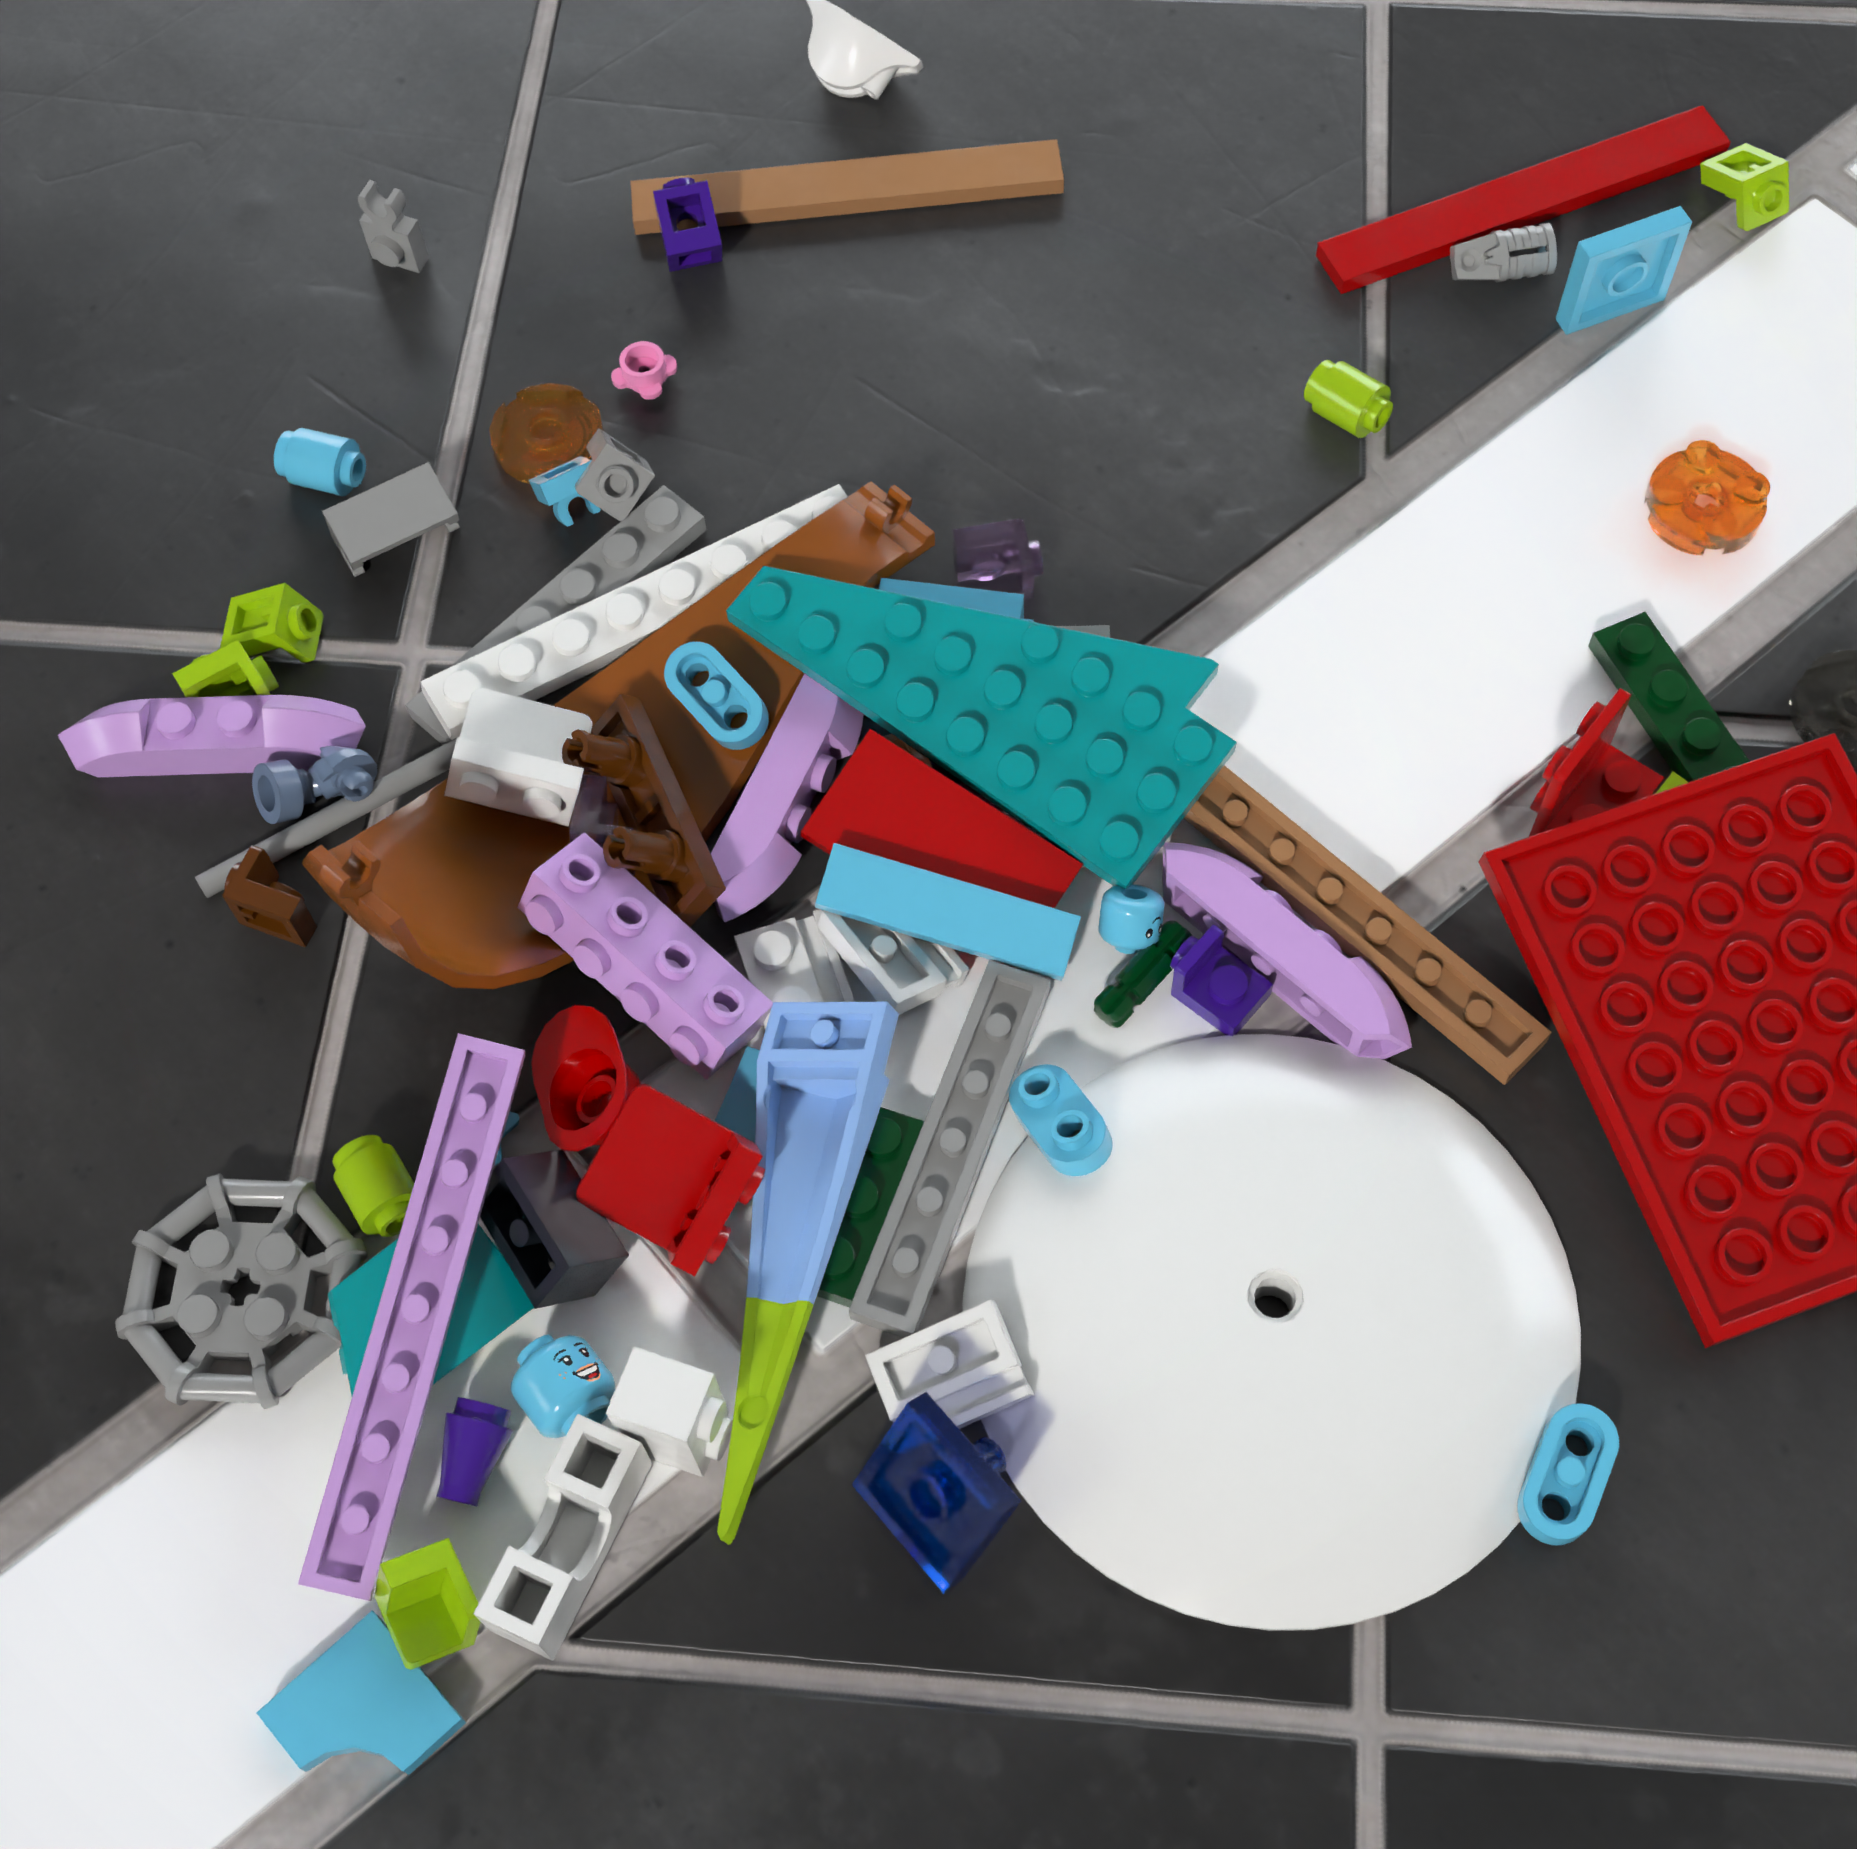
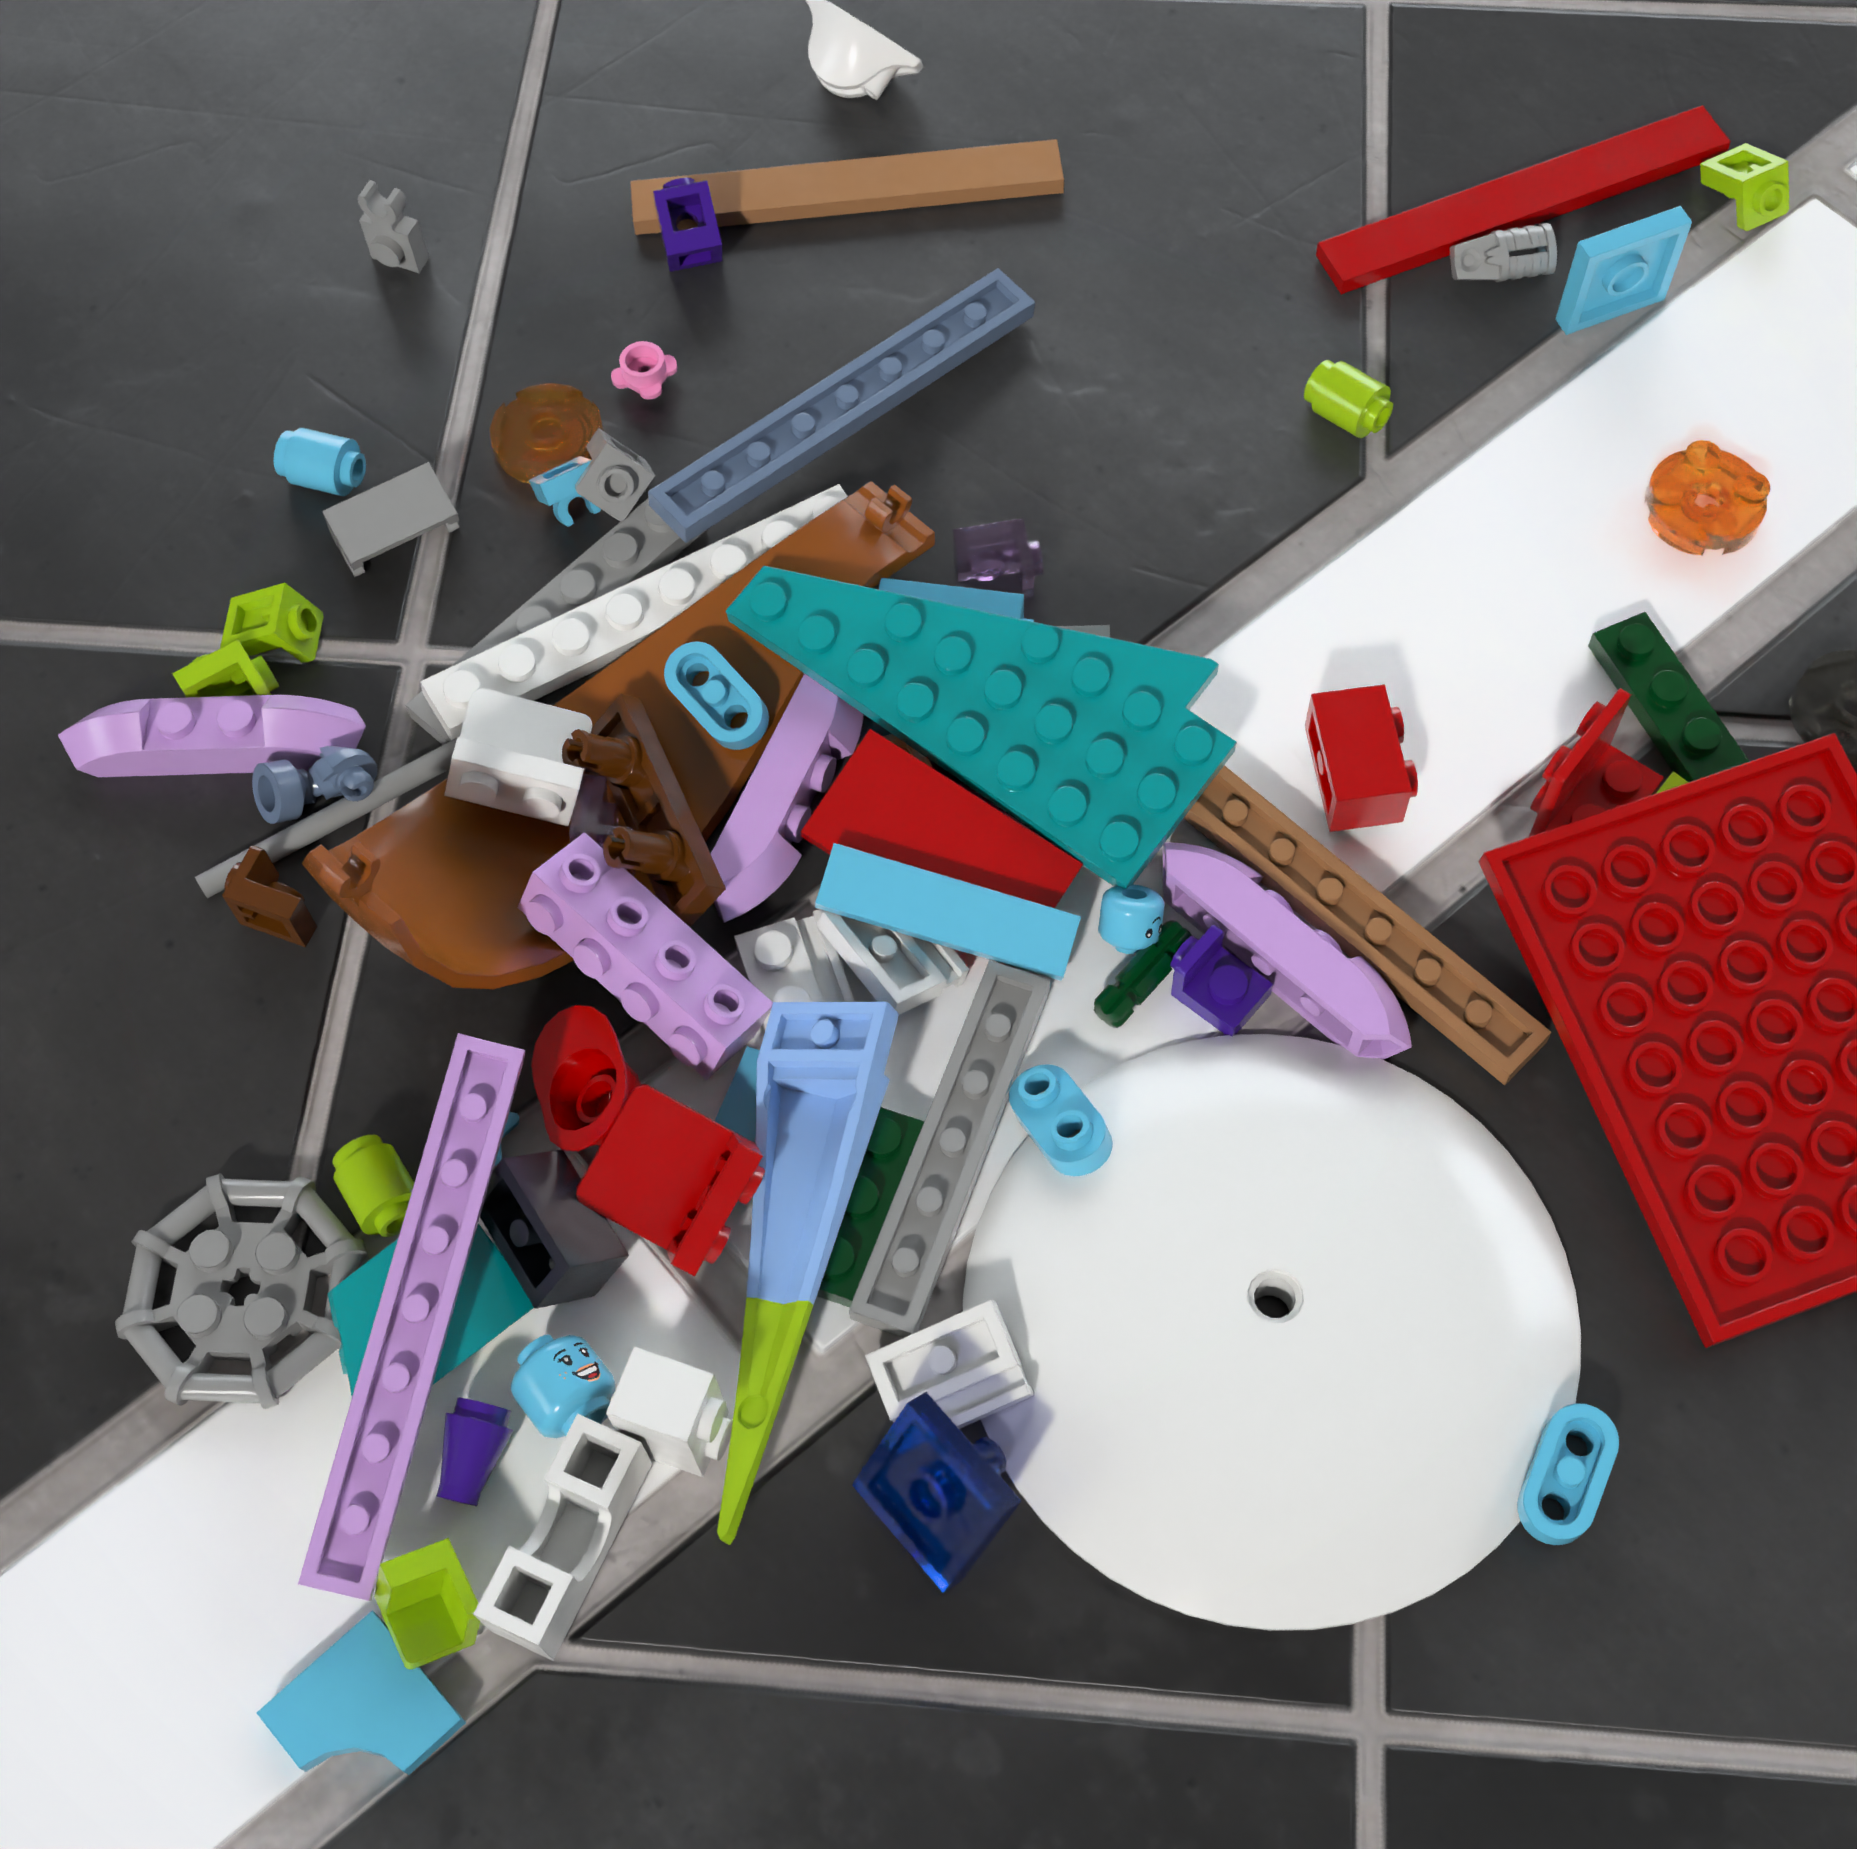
none -> sand blue plate [648,268,1035,543]
none -> red brick [1304,684,1418,832]

